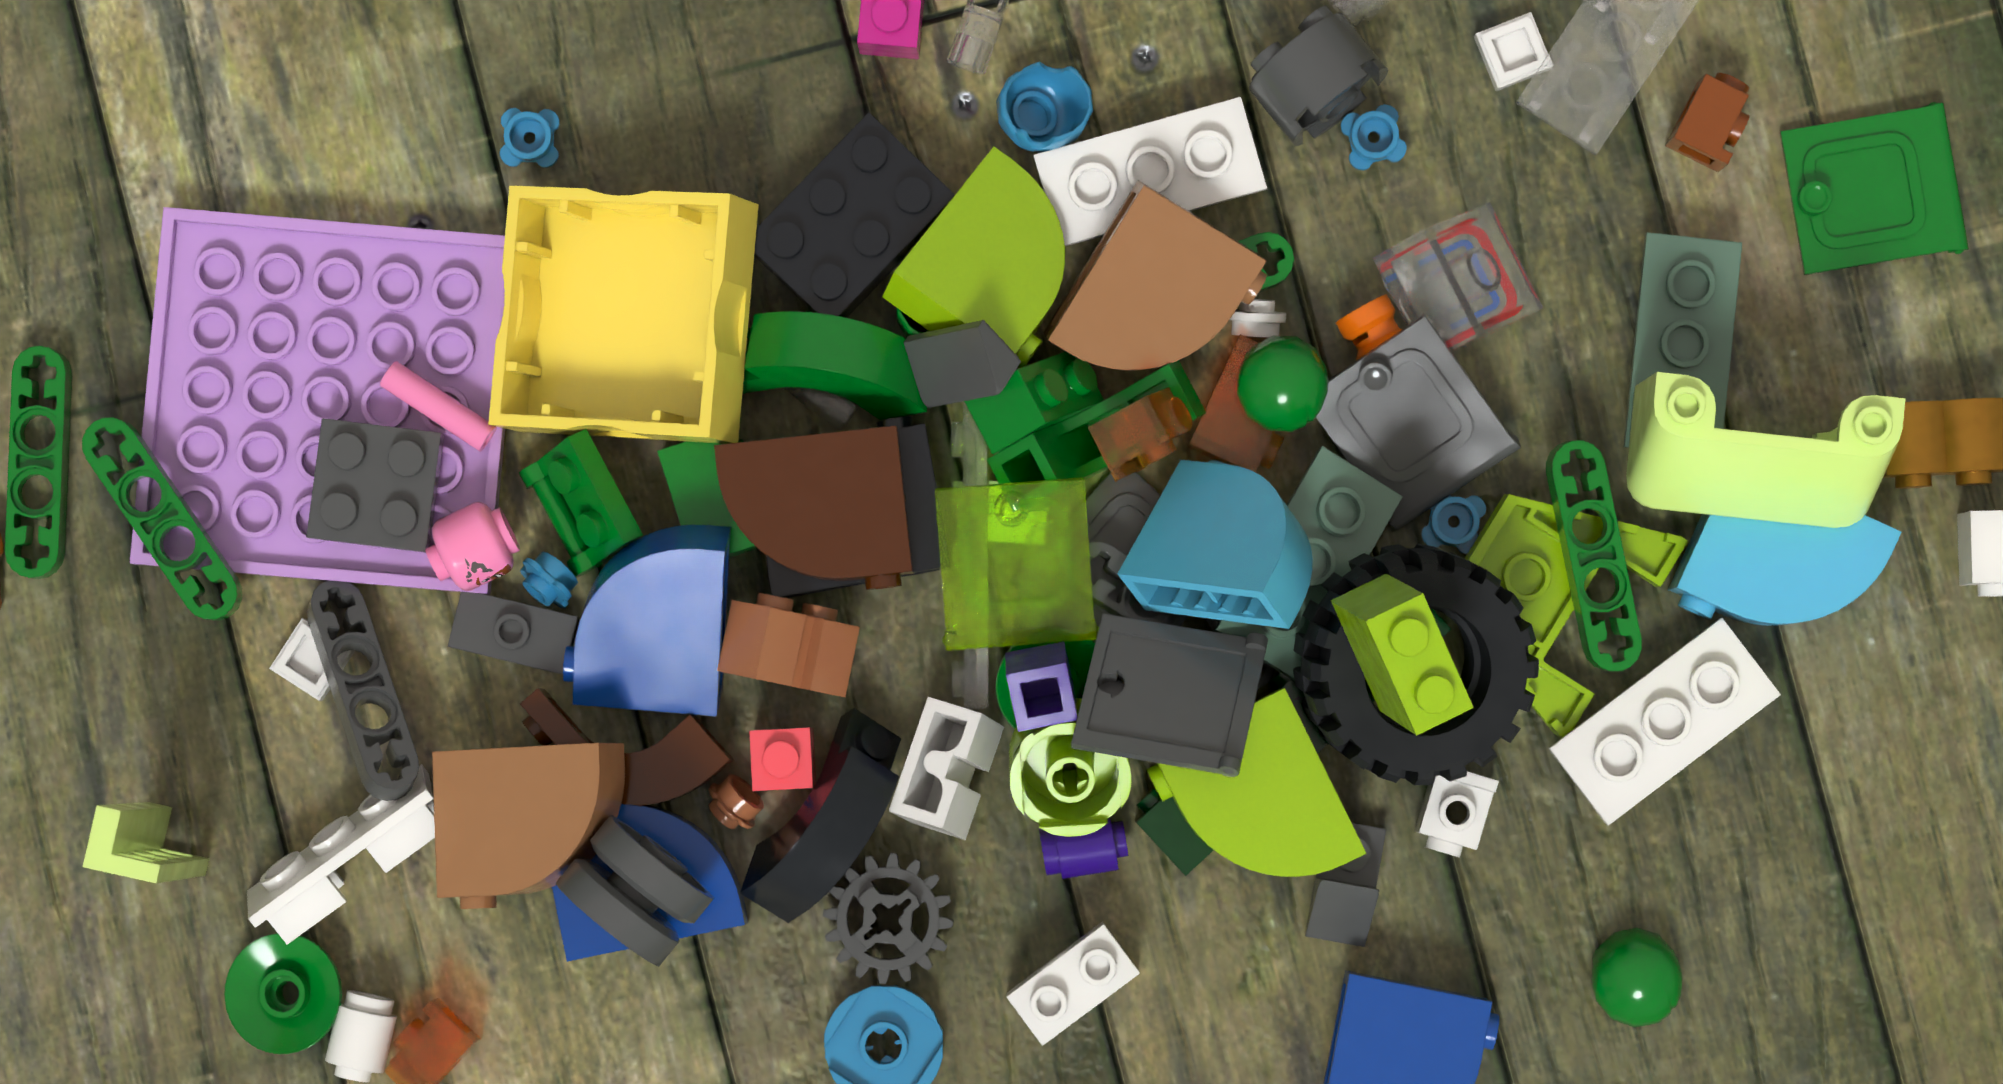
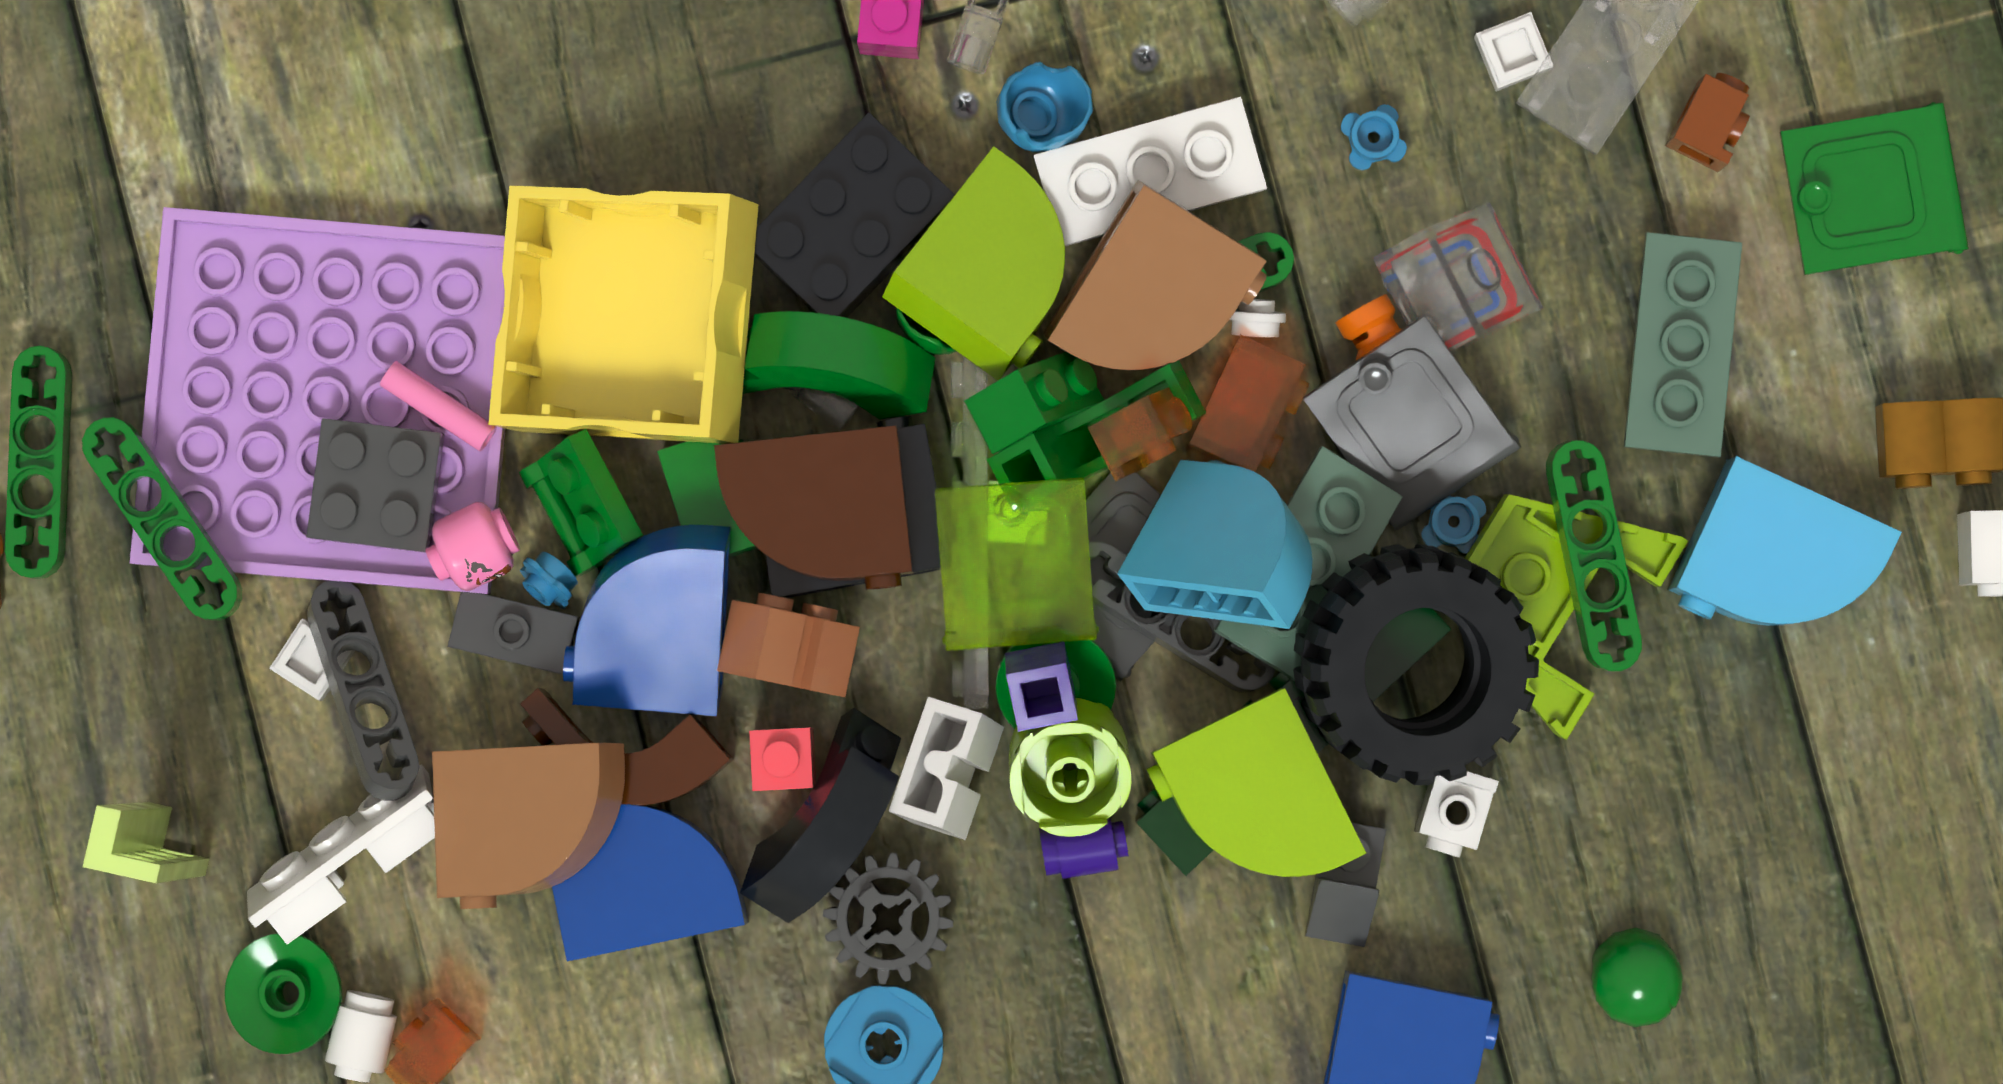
dark azure plate [500,108,560,168] -> none
dark grey wheel [555,815,714,967] -> none
nougat plate [709,774,764,829] -> none
dark grey slope [903,320,1021,408] -> none
white brick [1006,921,1140,1046] -> none
dark grey container [1071,614,1268,777] -> none
green hair [1237,335,1329,432] -> none
dark grey brick [1249,5,1388,146] -> none
lime brick [1331,574,1474,736] -> none
white brick [1548,618,1781,826] -> none
yellowish green windscreen [1626,372,1906,528] -> none

